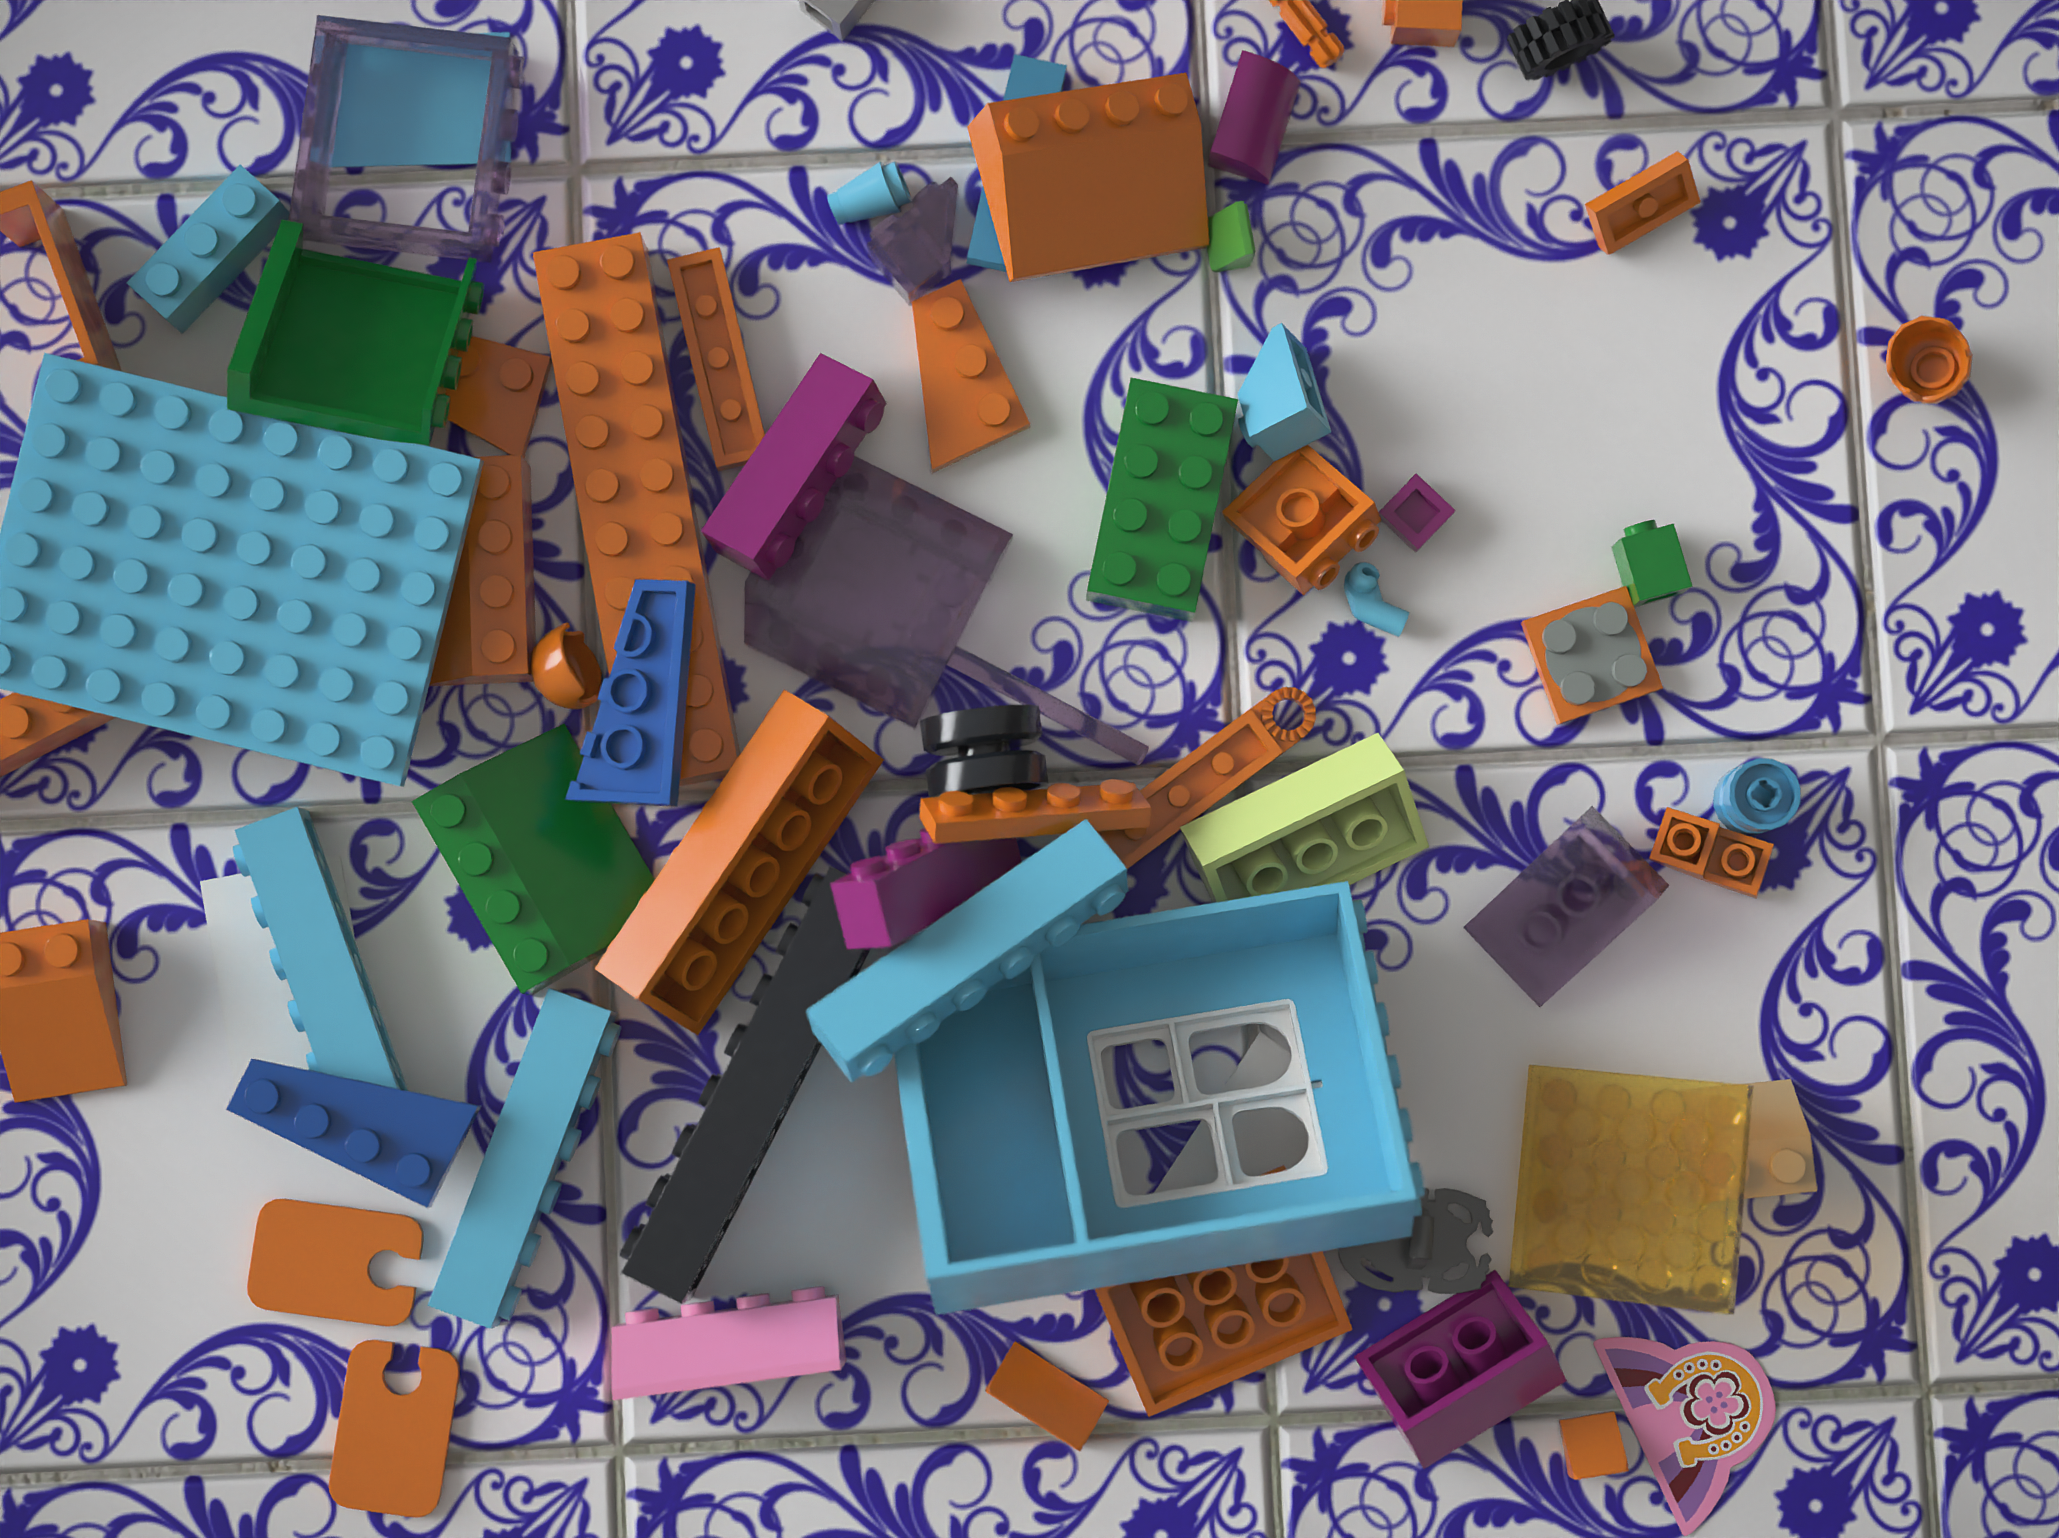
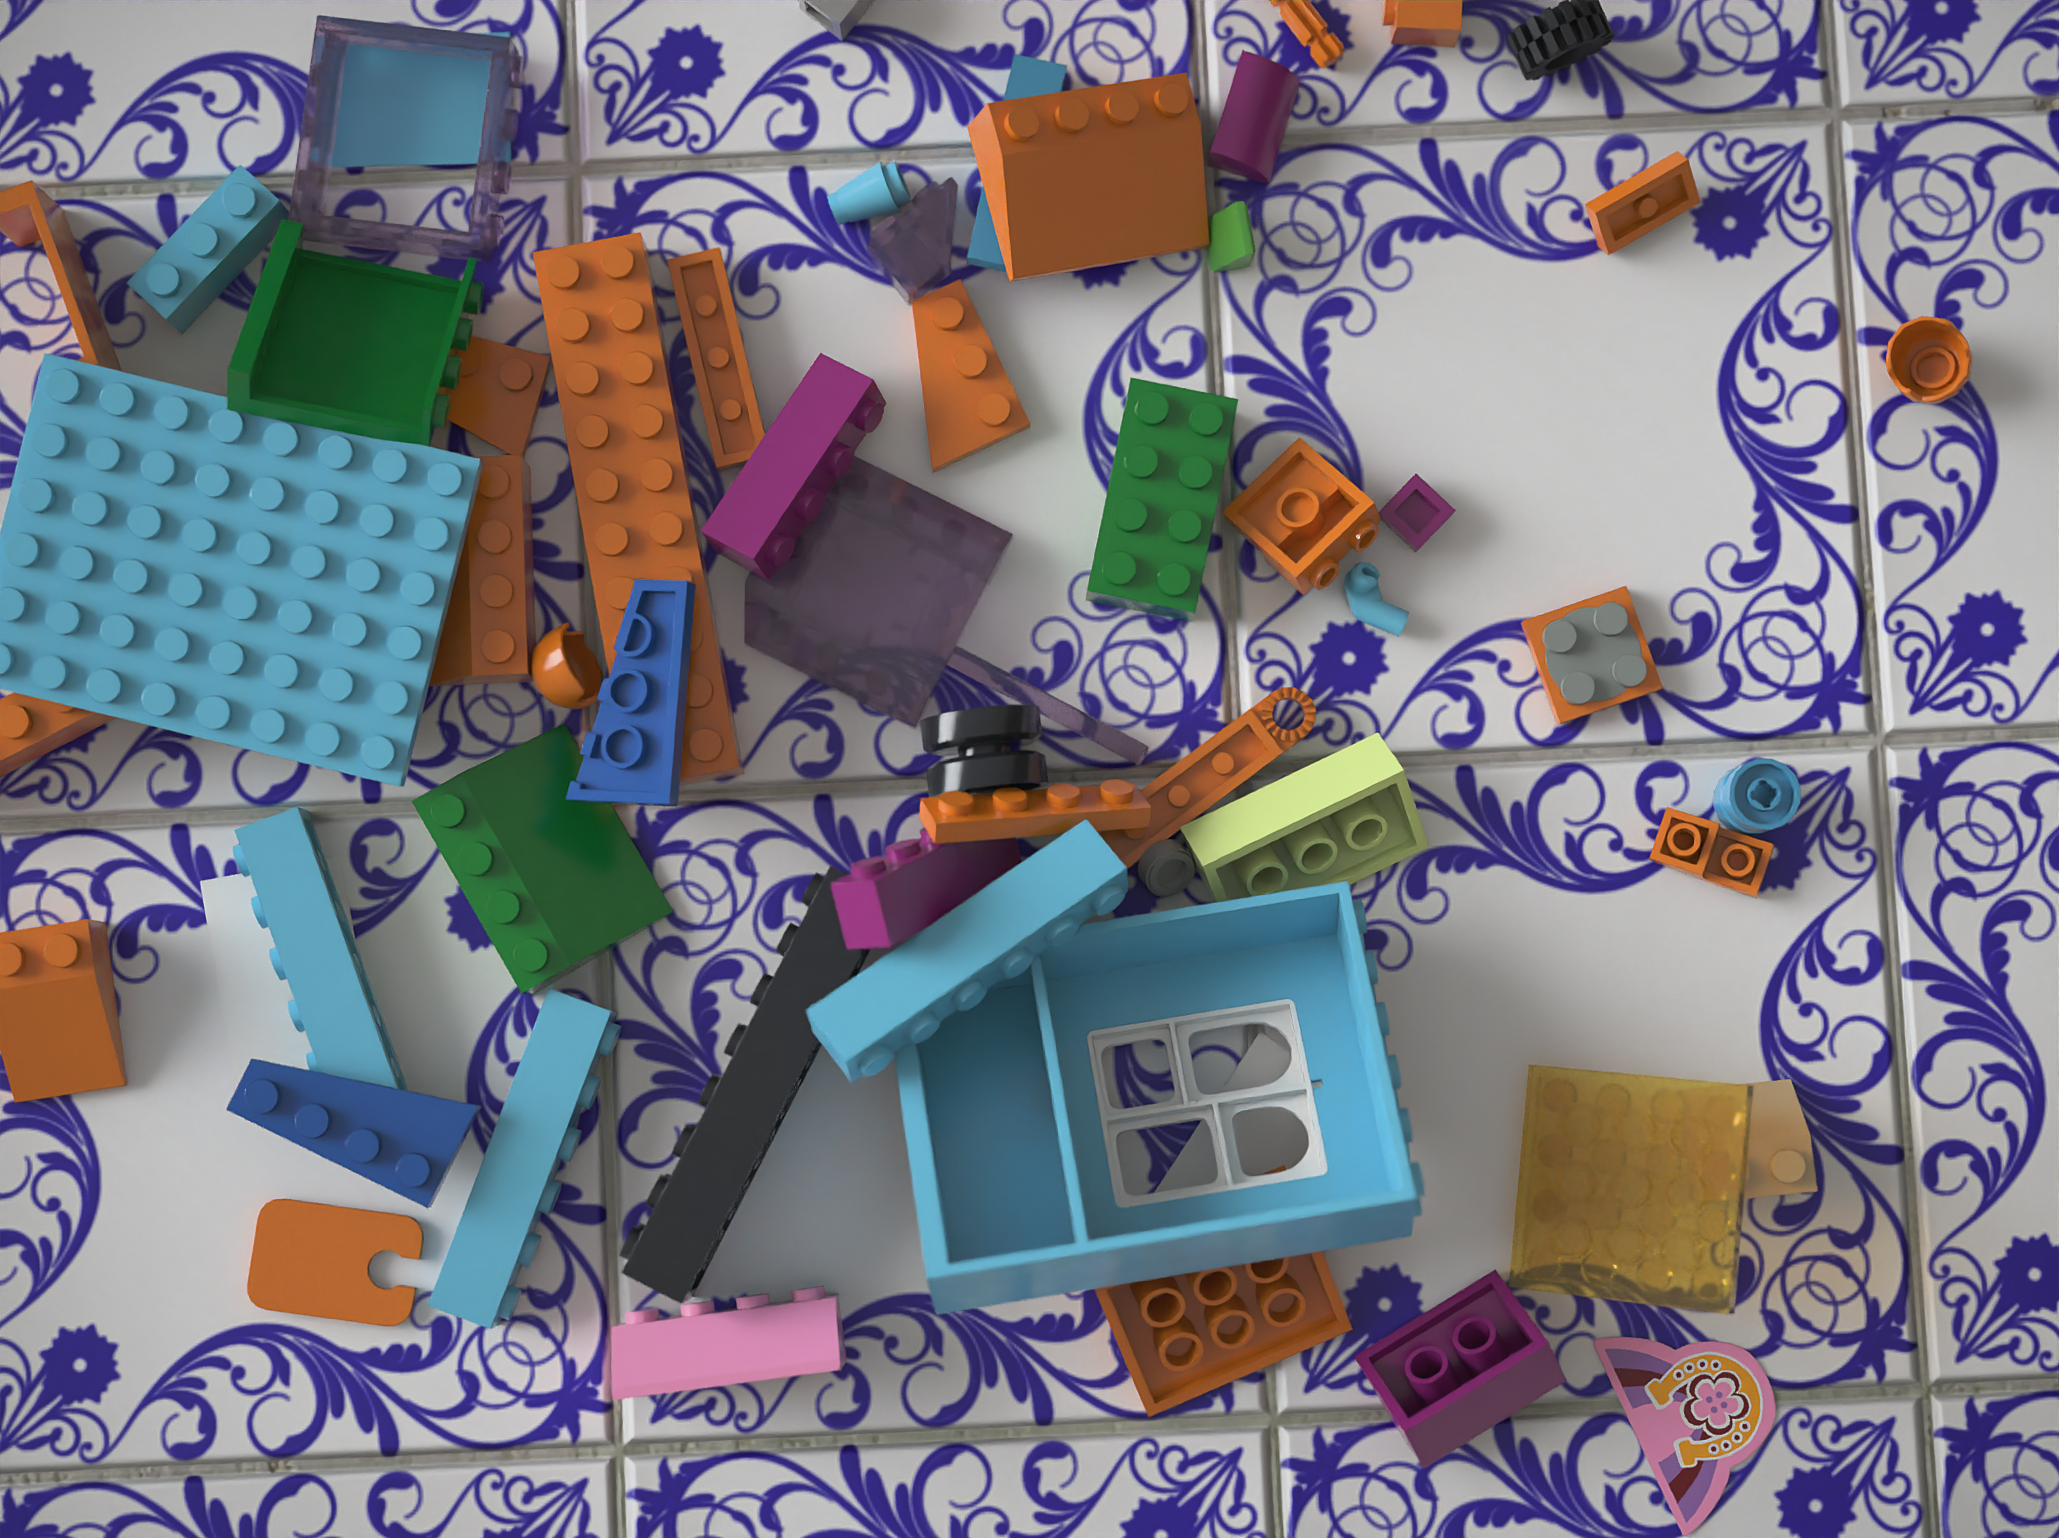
orange piece [329,1339,460,1518] -> none
orange brick [595,689,884,1035] -> none
orange slope [985,1341,1109,1451] -> none
medium azure slope [1237,323,1331,462] -> none
dark grey shield [1338,1188,1494,1294] -> none
clear purple slope [1463,806,1670,1007] -> none
orange slope [1558,1411,1629,1480] -> none
green brick [1612,520,1692,608] -> none
none -> light grey tile [1138,839,1196,897]

